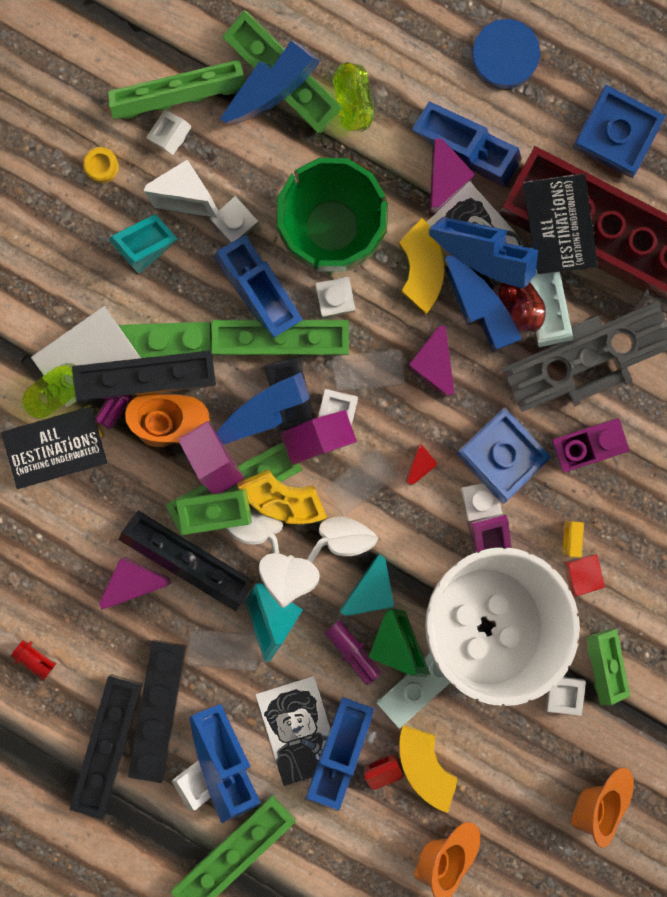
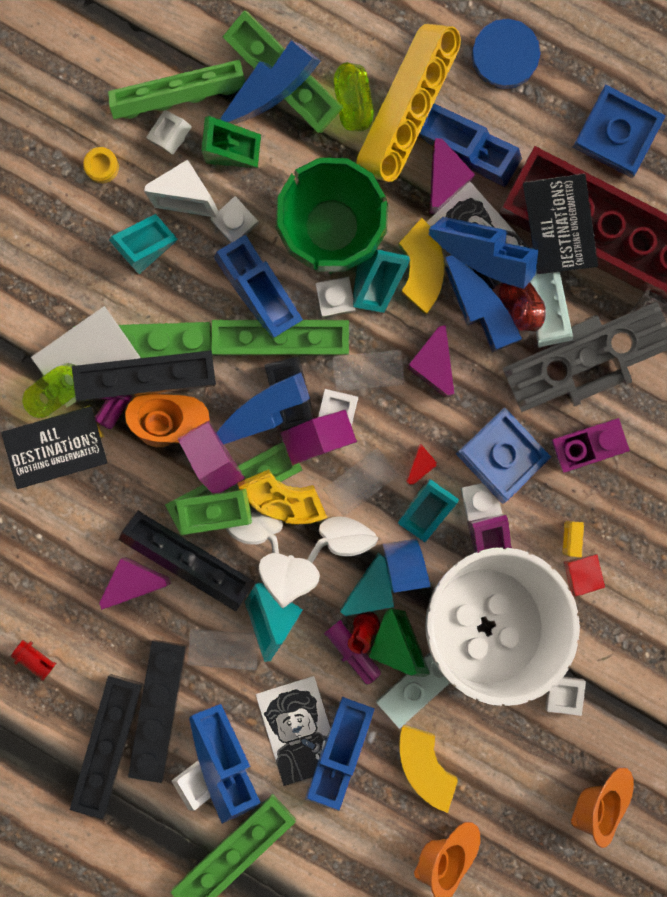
red slope [363,754,403,790] -> none
bright green plate [586,629,630,705] -> none
none -> green slope [201,116,261,168]
none -> red pin [347,612,380,654]
none -> teal slope [353,250,410,313]
none -> yellow beam [357,24,461,182]
none -> blue slope [383,539,430,593]
none -> teal slope [398,479,459,542]

